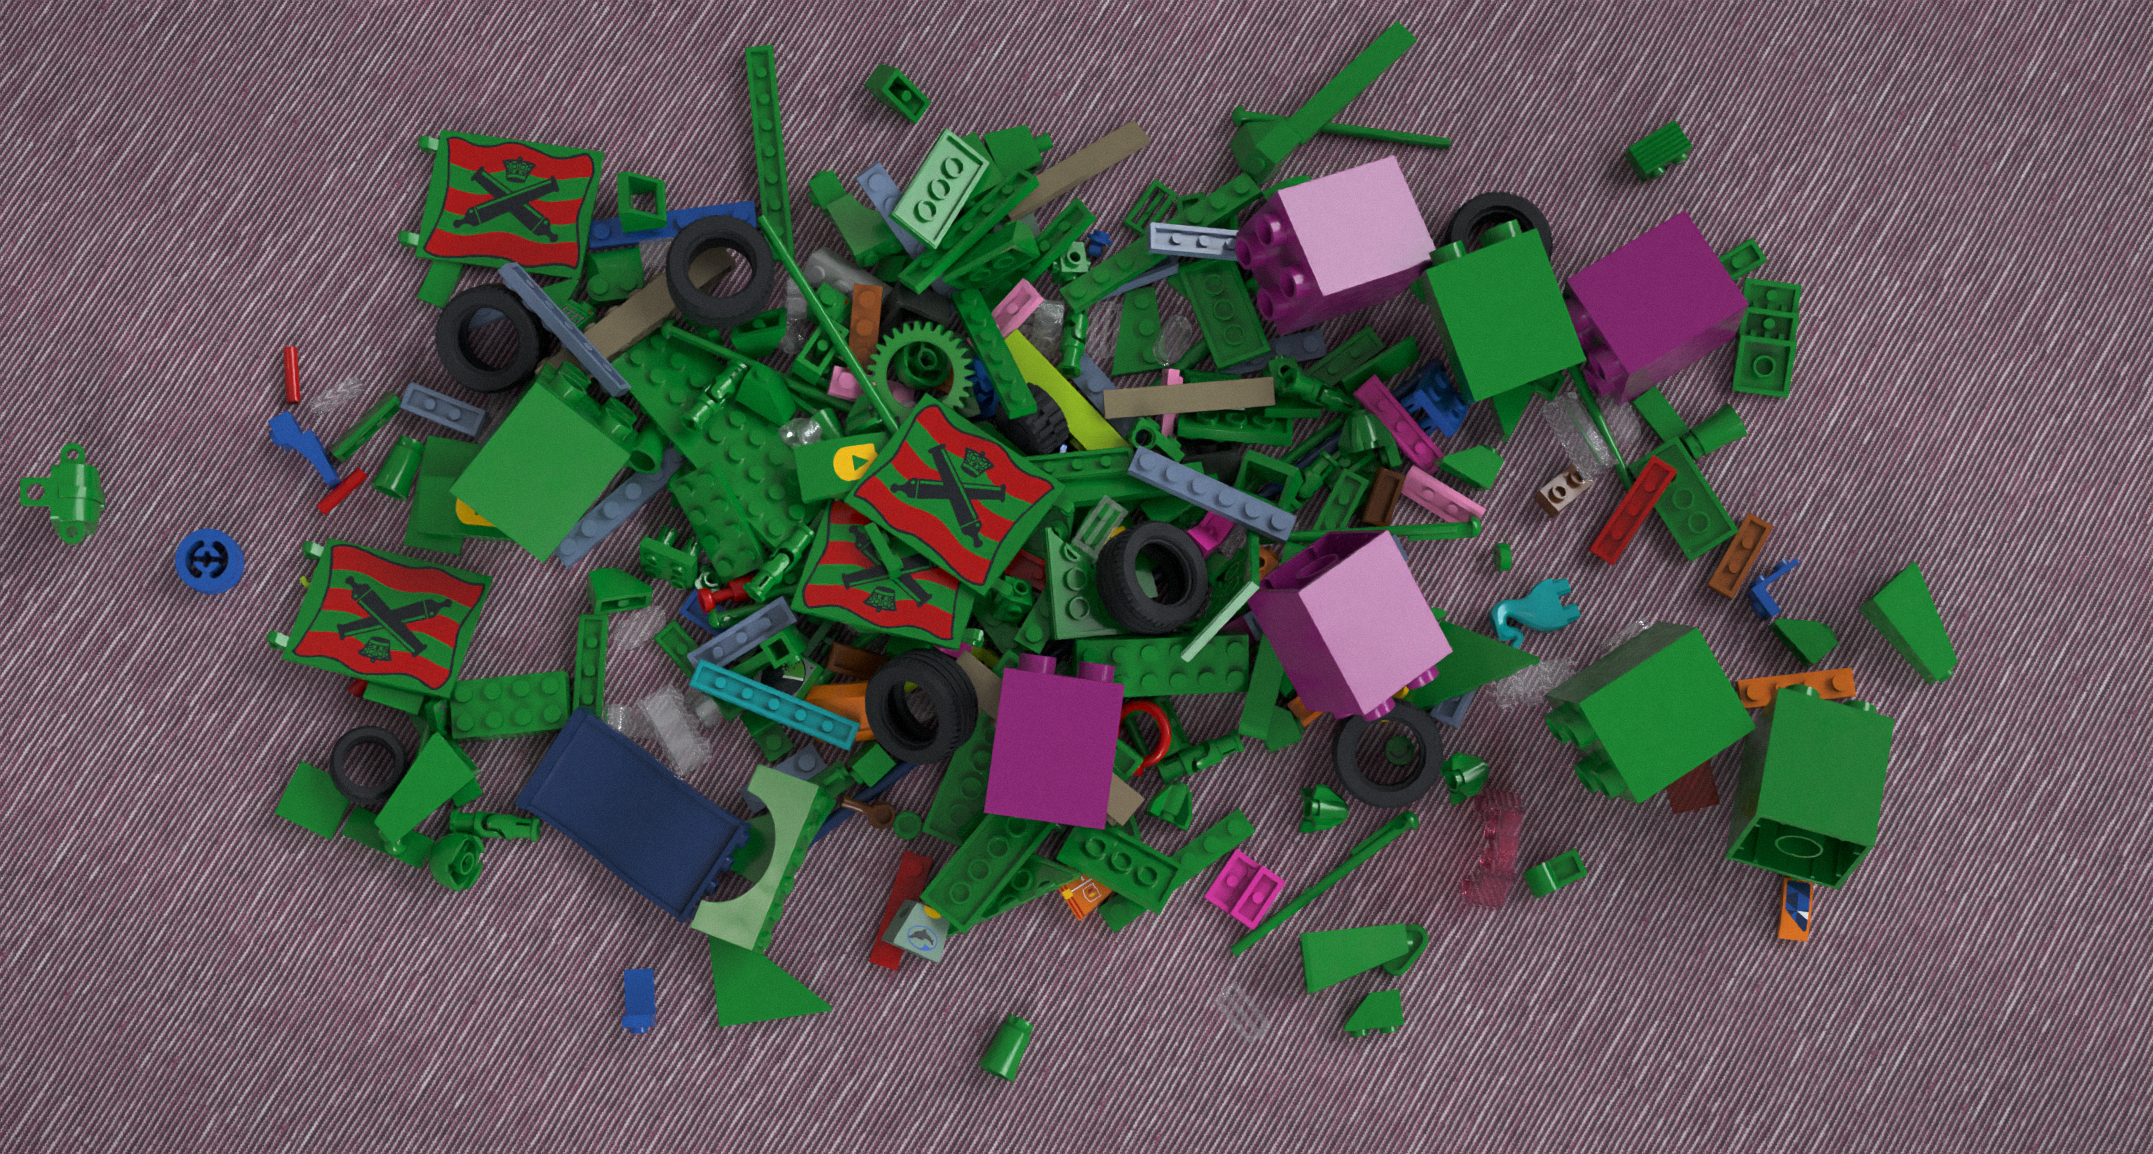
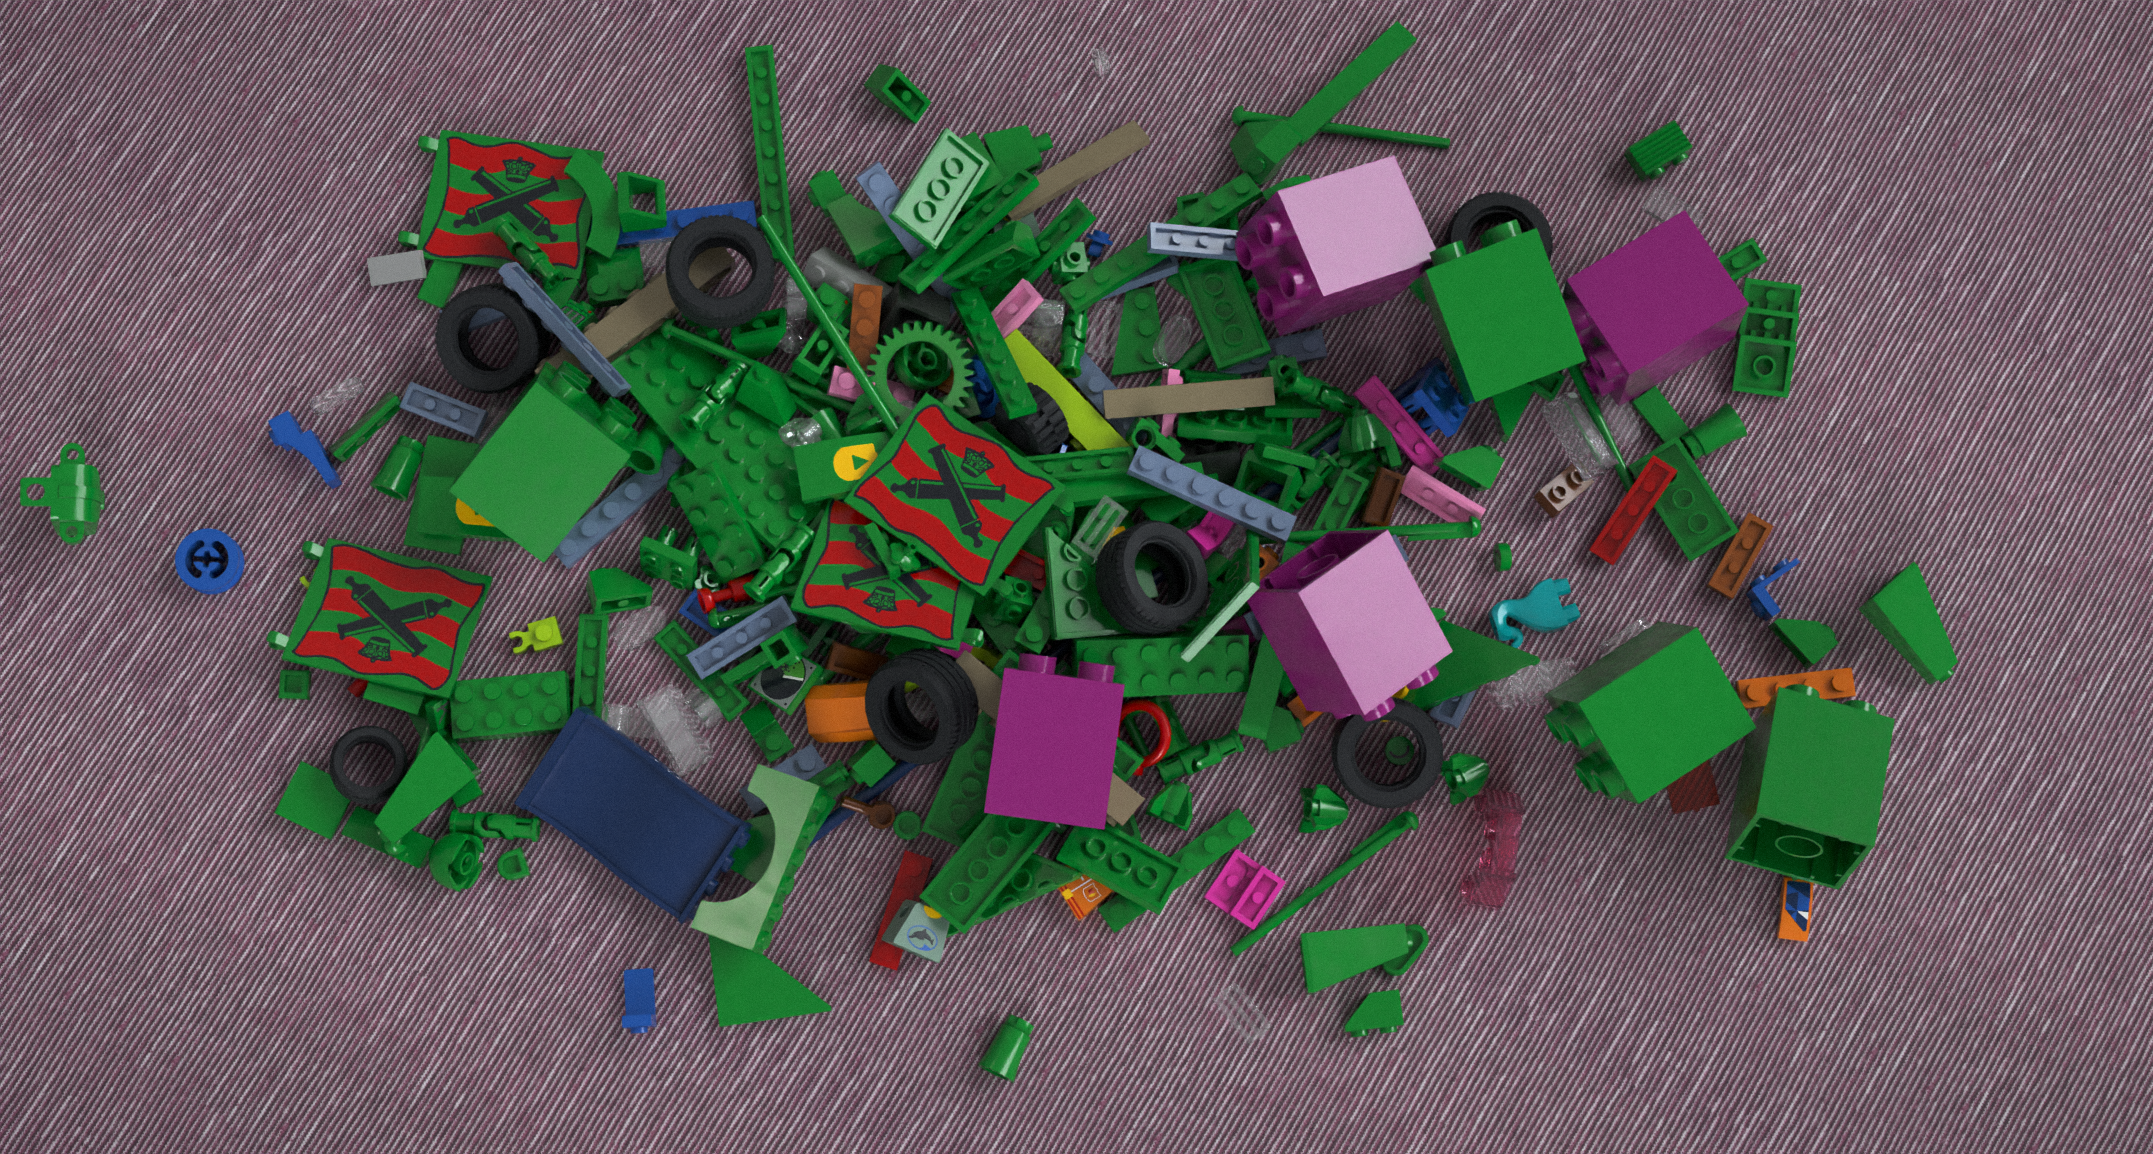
red piece [283,346,301,405] -> none
red piece [316,467,368,516] -> none
teal tile [689,659,861,752] -> none
green tile [1123,179,1178,237] -> none
green plate [1304,325,1386,386] -> none
green slope [1339,335,1420,396] -> none
green plate [1522,848,1588,900] -> none
none -> green tile [278,669,312,700]
none -> light grey tile [367,250,427,286]
none -> green piece [492,215,565,291]
none -> green tile [497,847,531,881]
none -> lime plate [509,616,564,655]
none -> green tile [564,148,621,261]
none -> green plant [888,541,921,572]
none -> clear tile [1092,48,1110,77]
none -> green tile [1253,441,1317,470]
none -> clear tile [1641,185,1704,226]

